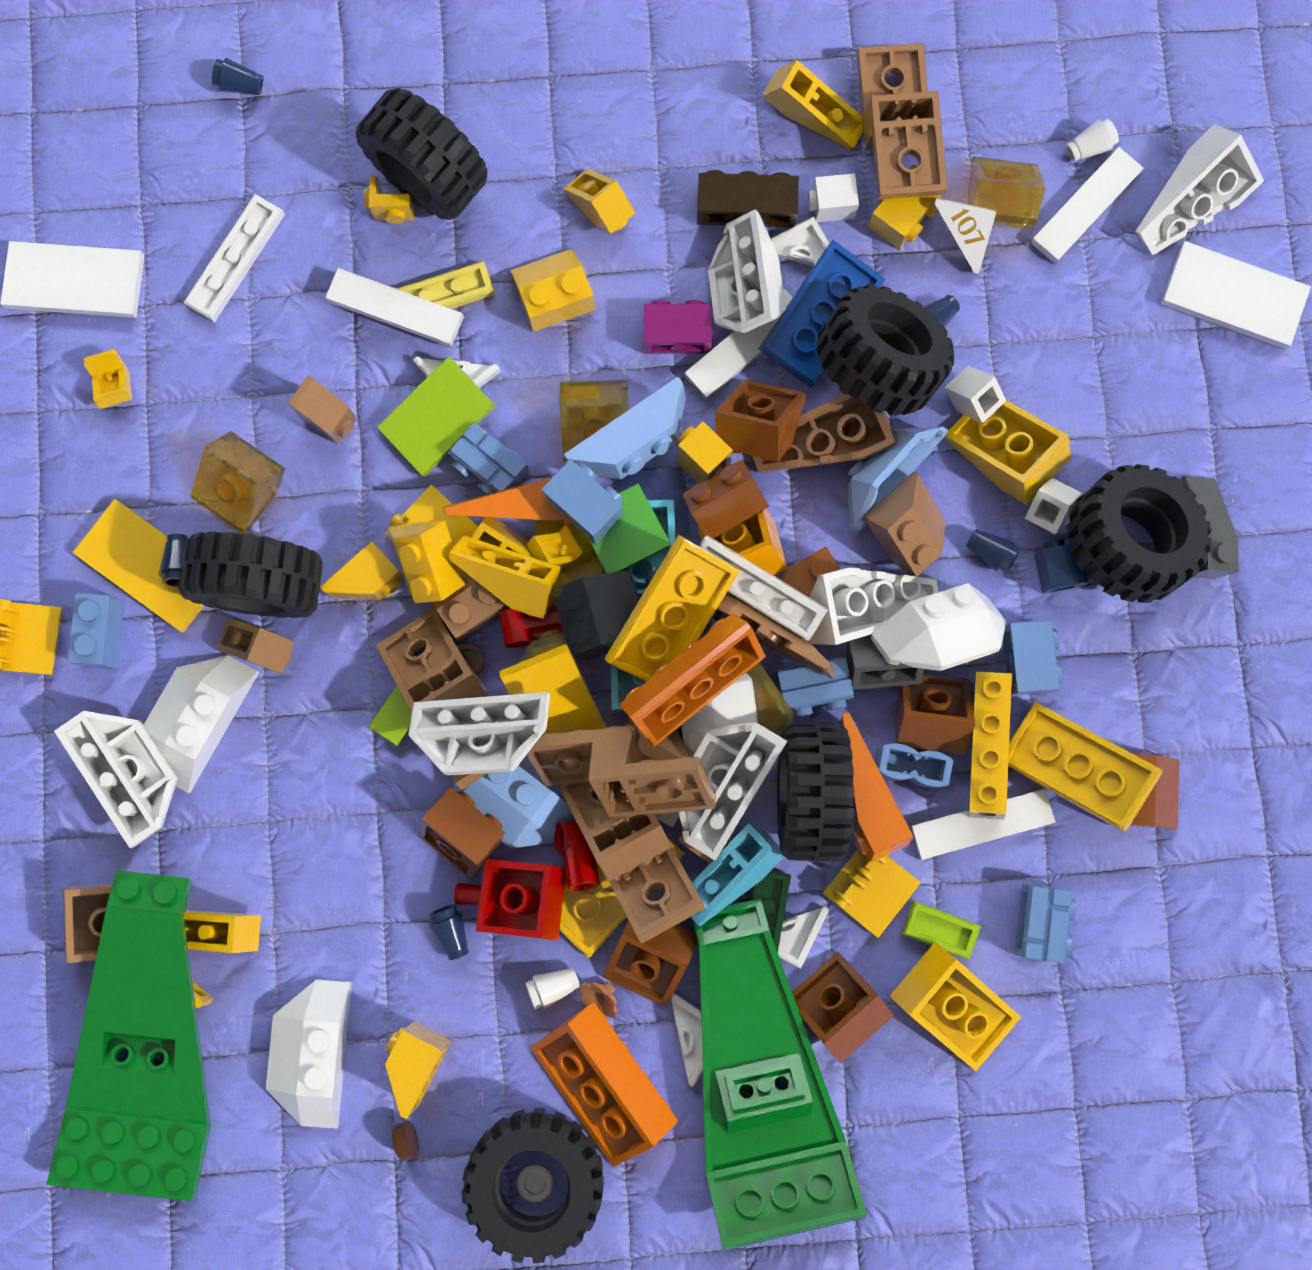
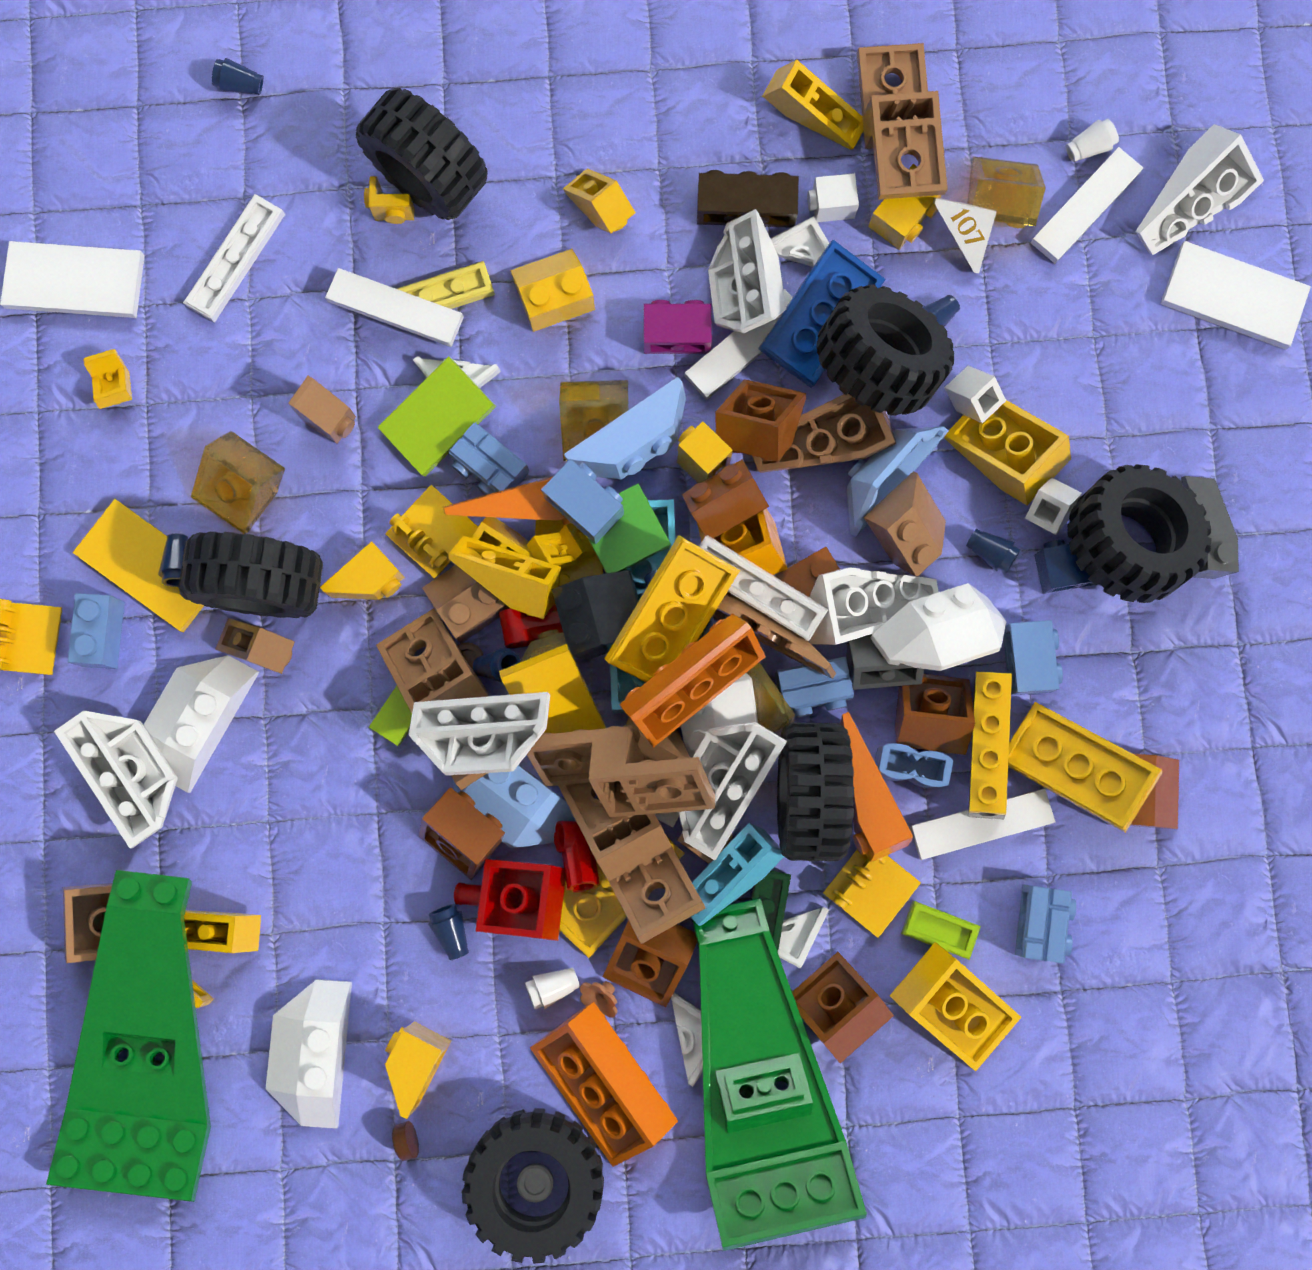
yellow slope [387,520,466,603] -> none
none -> dark blue cone [473,648,521,683]

